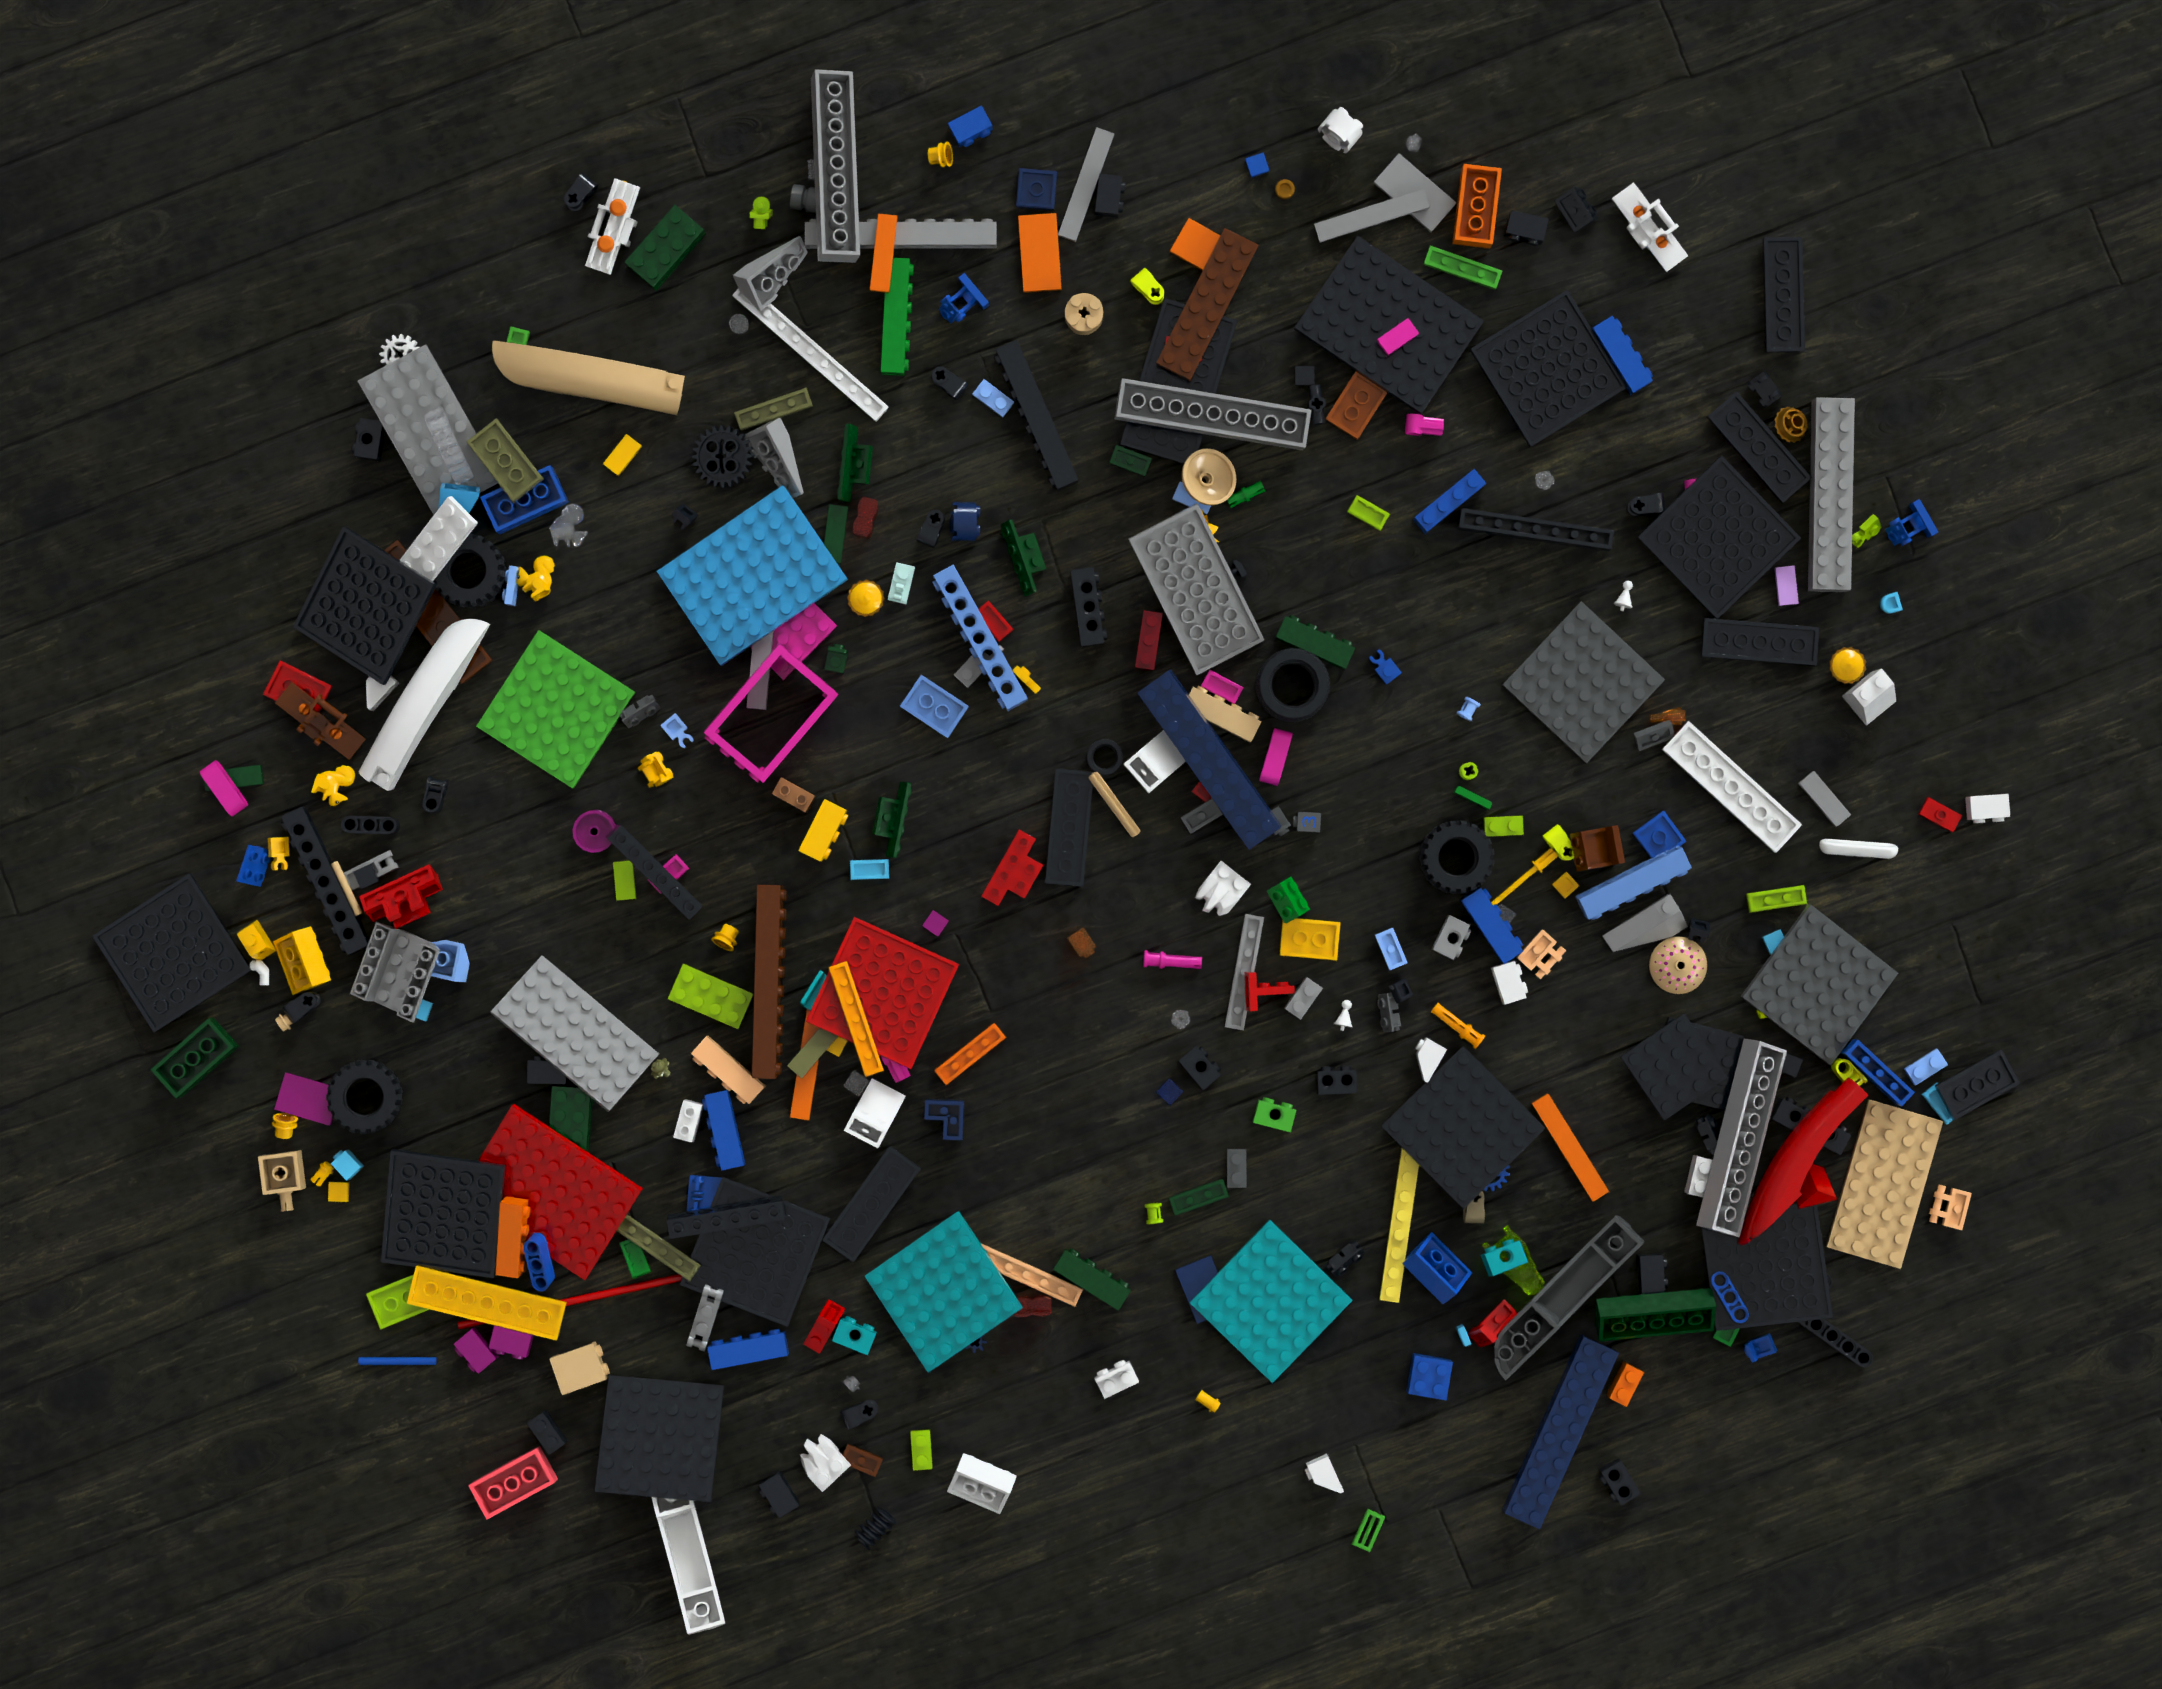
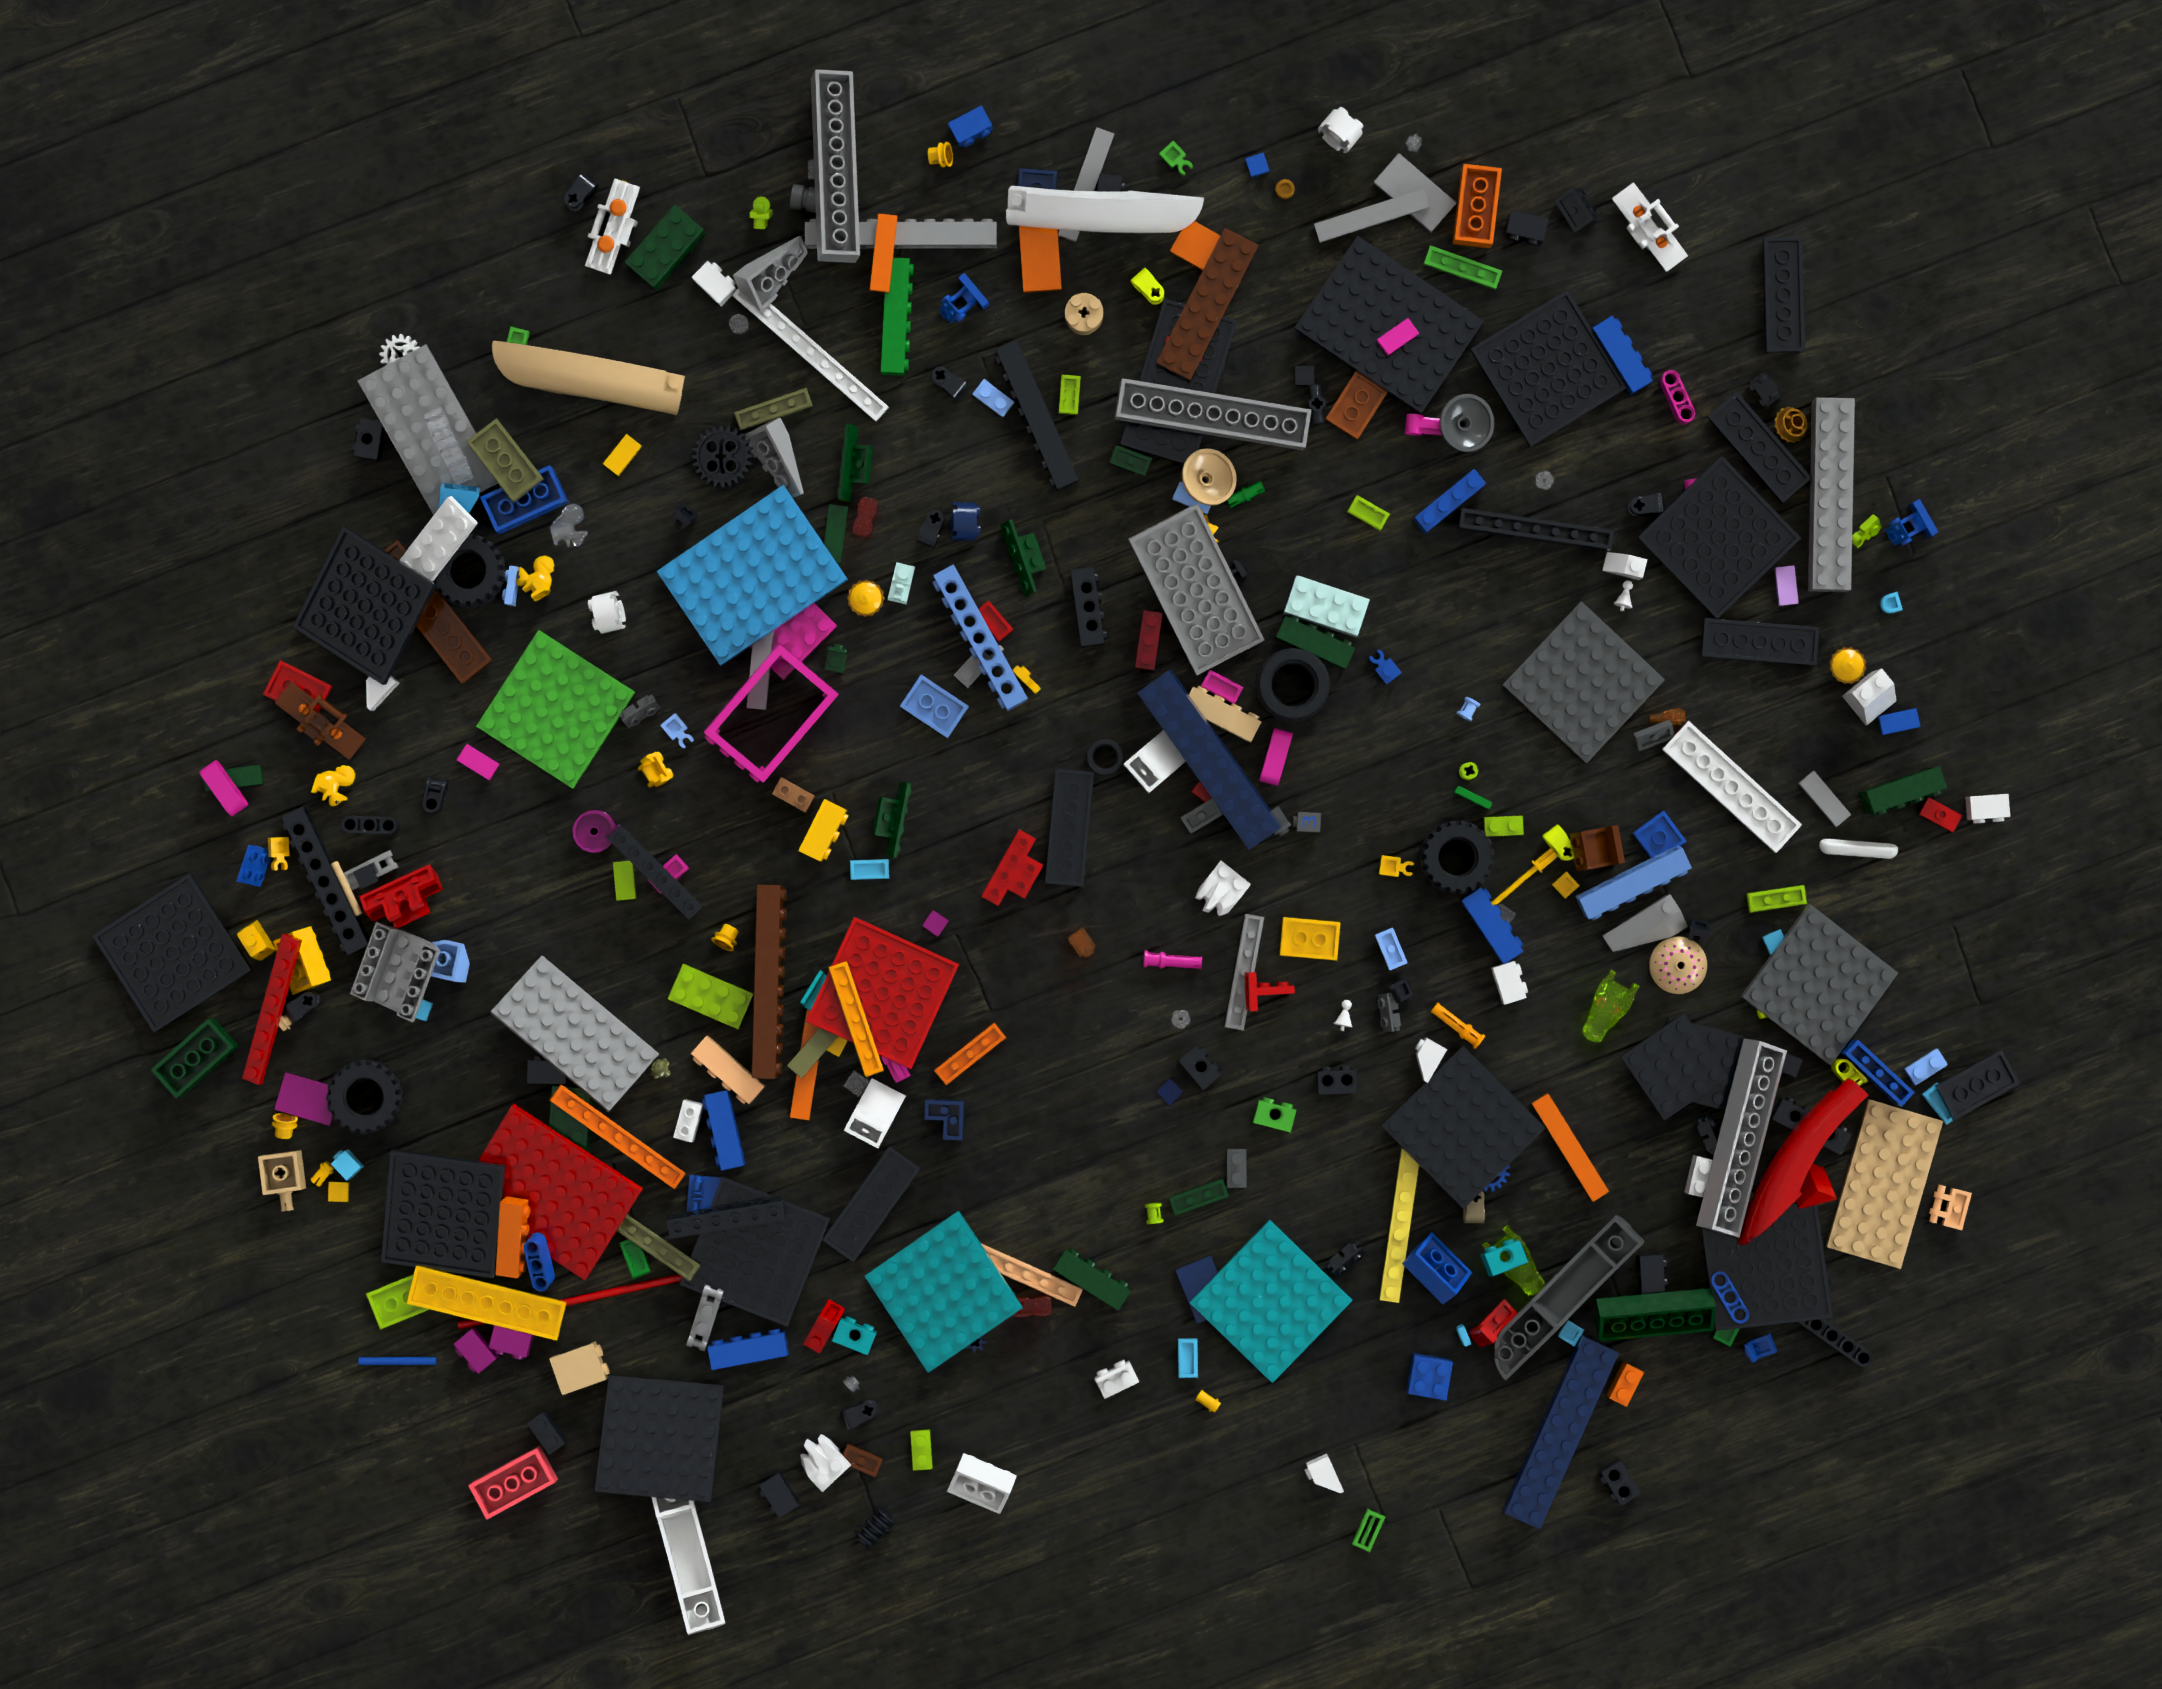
white arm [250,960,269,985] -> none
white slope [359,619,490,791] -> none
tan axle [1089,772,1140,837] -> none
green bracket [1267,877,1310,923] -> none
light grey brick [1284,977,1323,1020] -> none
light grey brick [1431,915,1471,960] -> none
light nougat plate [1516,929,1566,979] -> none
none -> red plate [242,934,302,1085]
none -> dark pink tile [457,744,500,780]
none -> orange plate [549,1084,686,1189]
none -> white brick [588,591,626,634]
none -> white brick [692,261,737,307]
none -> white slope [1006,186,1204,233]
none -> lime plate [1059,375,1081,415]
none -> bright green plate [1159,141,1193,176]
none -> medium azure tile [1178,1338,1198,1378]
none -> light aqua brick [1283,575,1370,638]
none -> yellow plate [1379,855,1414,877]
none -> dark grey dish [1439,394,1494,452]
none -> medium azure tile [1557,1320,1584,1346]
none -> clear neon green animal [1582,970,1640,1042]
none -> white slope [1602,552,1647,580]
none -> dark pink beam [1659,370,1695,425]
none -> dark green brick [1858,766,1947,816]
none -> blue tile [1878,708,1920,735]

